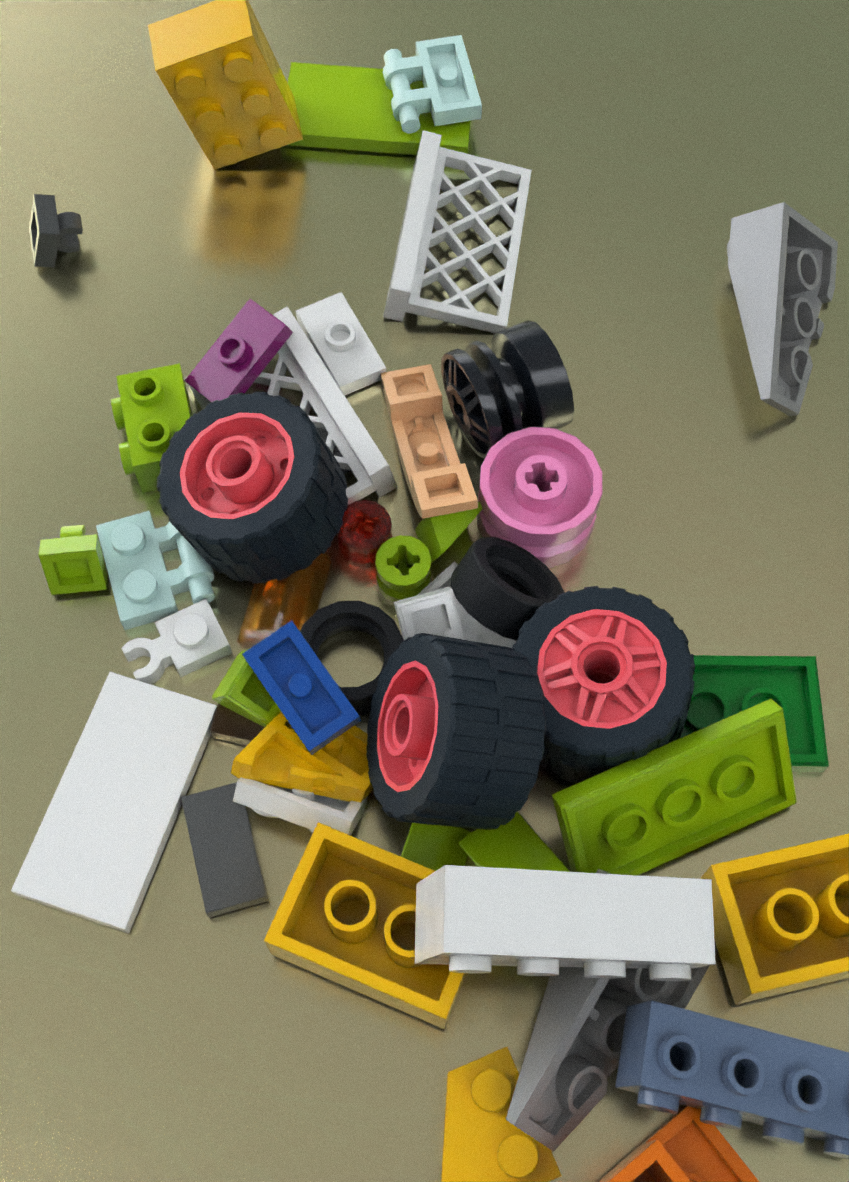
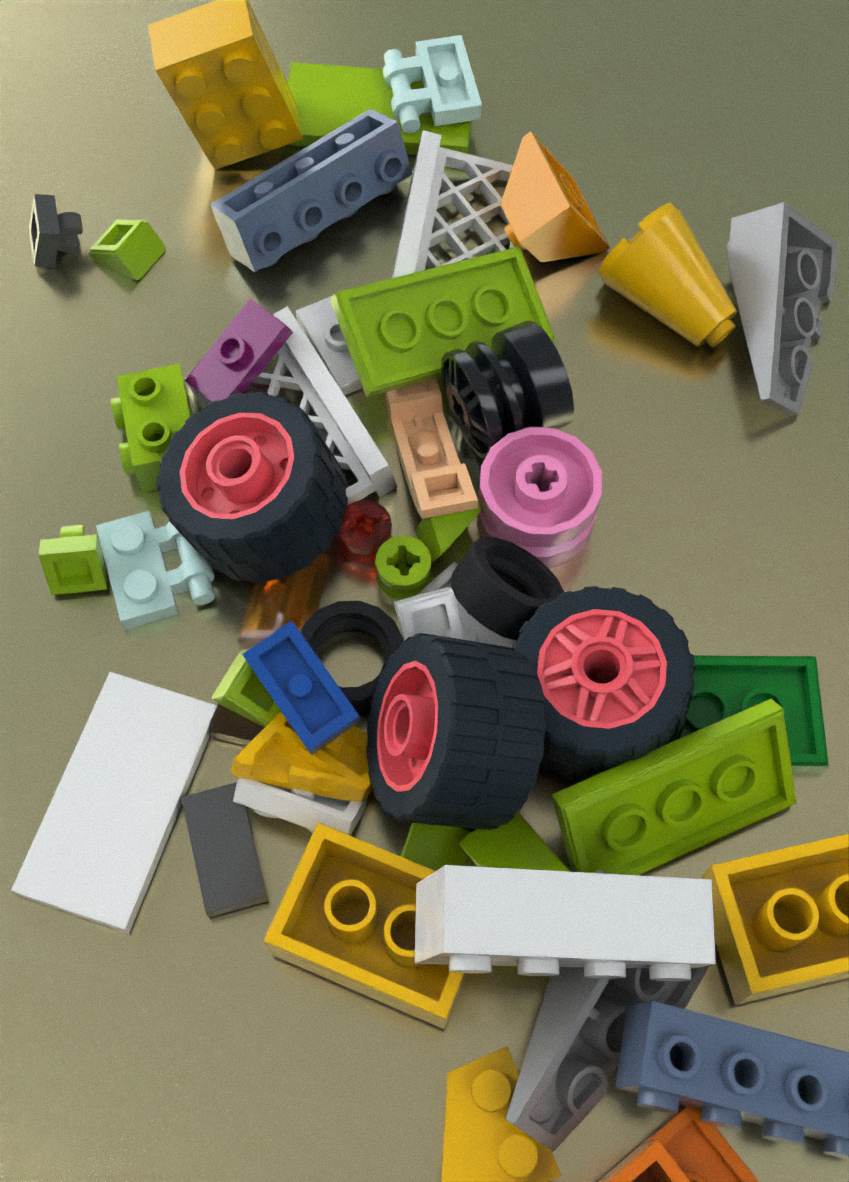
white plate [121,599,232,684] -> none
none -> lime slope [88,219,166,280]
none -> sand blue brick [210,109,412,272]
none -> lime tile [330,246,556,398]
none -> light orange slope [500,131,610,262]
none -> yellow cone [597,202,737,348]

